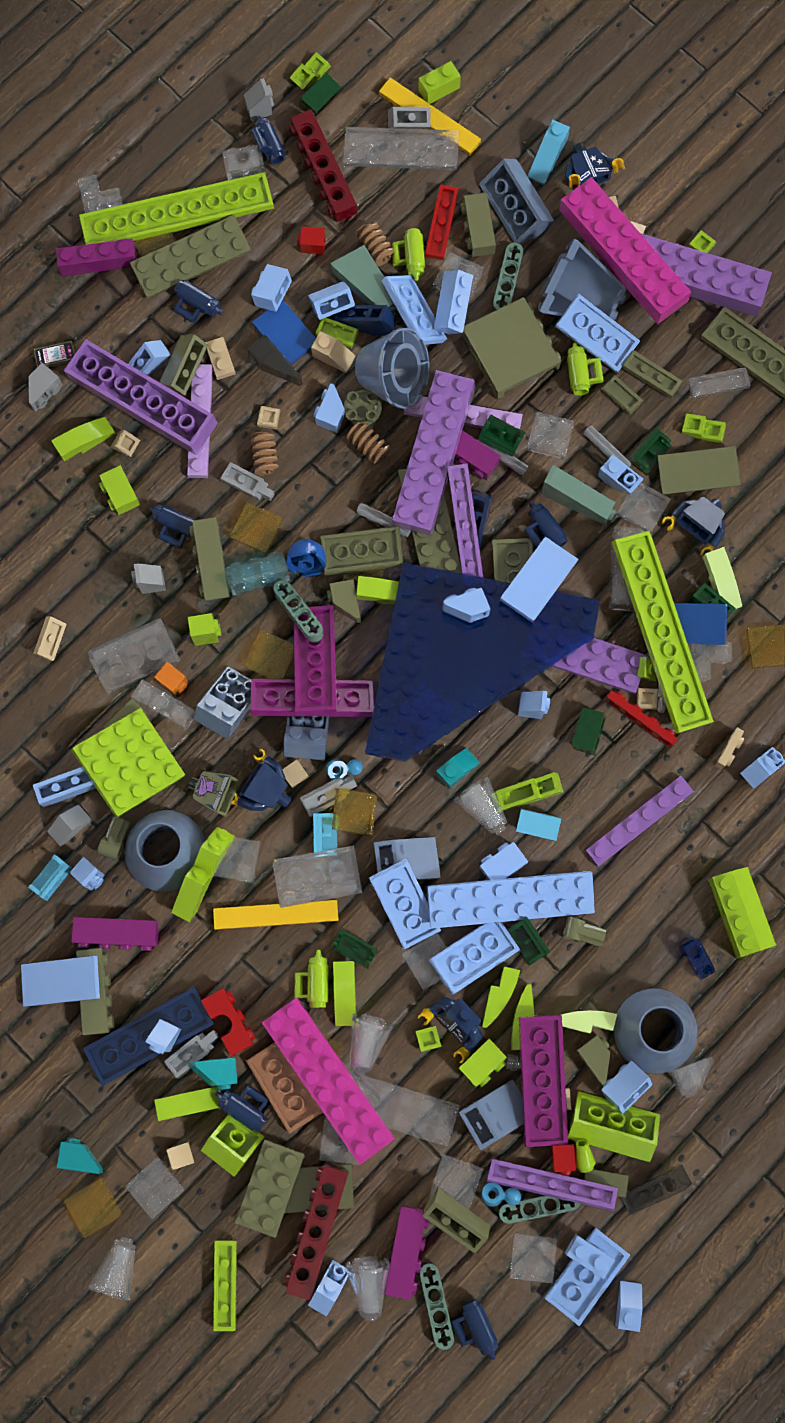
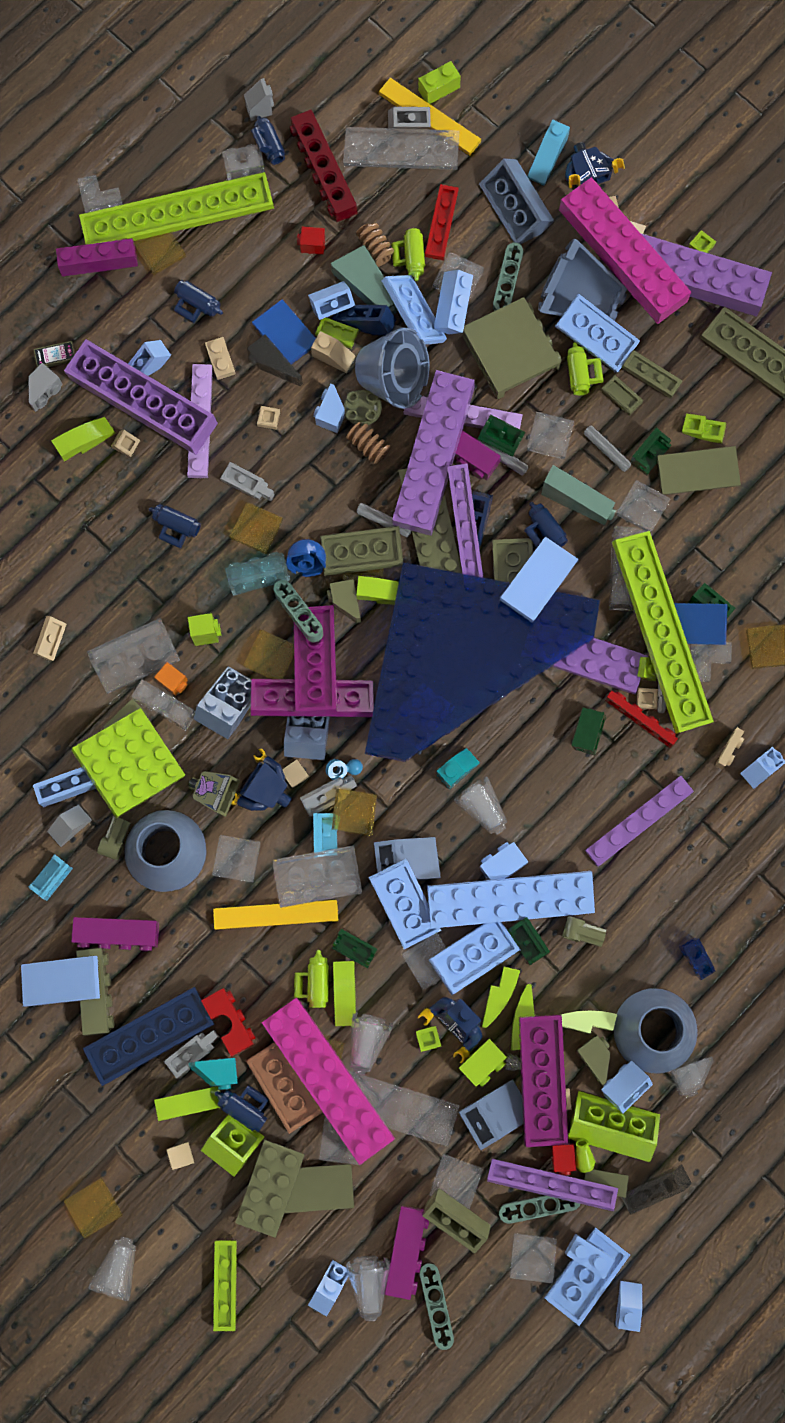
teal slope [57,1138,103,1174] -> none
light blue slope [70,857,105,891] -> none
lime brick [99,465,140,515] -> none
clear plate [125,1157,186,1219] -> none
olive plate [130,215,251,299] -> none
light grey slope [131,564,166,594] -> none
light blue slope [146,1019,181,1054] -> none
olive brick [159,334,208,396] -> none
lime arch [171,827,235,922] -> none
olive brick [190,517,230,601] -> none
medium nougat piece [250,432,279,476] -> none
light blue brick [251,264,292,312] -> none
dark red brick [283,1163,349,1300] -> none
lime slope [290,52,331,91] -> none
dark green hinge [299,72,341,115] -> none
light blue slope [442,588,490,623] -> none
dark blue piece [451,1299,498,1360] -> none
olive brick [460,192,496,257] -> none
dark azure plate [481,1183,521,1206] -> none
lime slope [495,772,564,811] -> none
medium azure hinge [516,808,561,841] -> none
light blue slope [518,691,550,719] -> none
light blue slope [598,455,643,495] -> none
dark blue torso [662,497,725,556] -> none
clear plate [688,367,750,399] -> none
yellowish green slope [702,547,742,609] -> none
lime slope [708,867,776,959] -> none

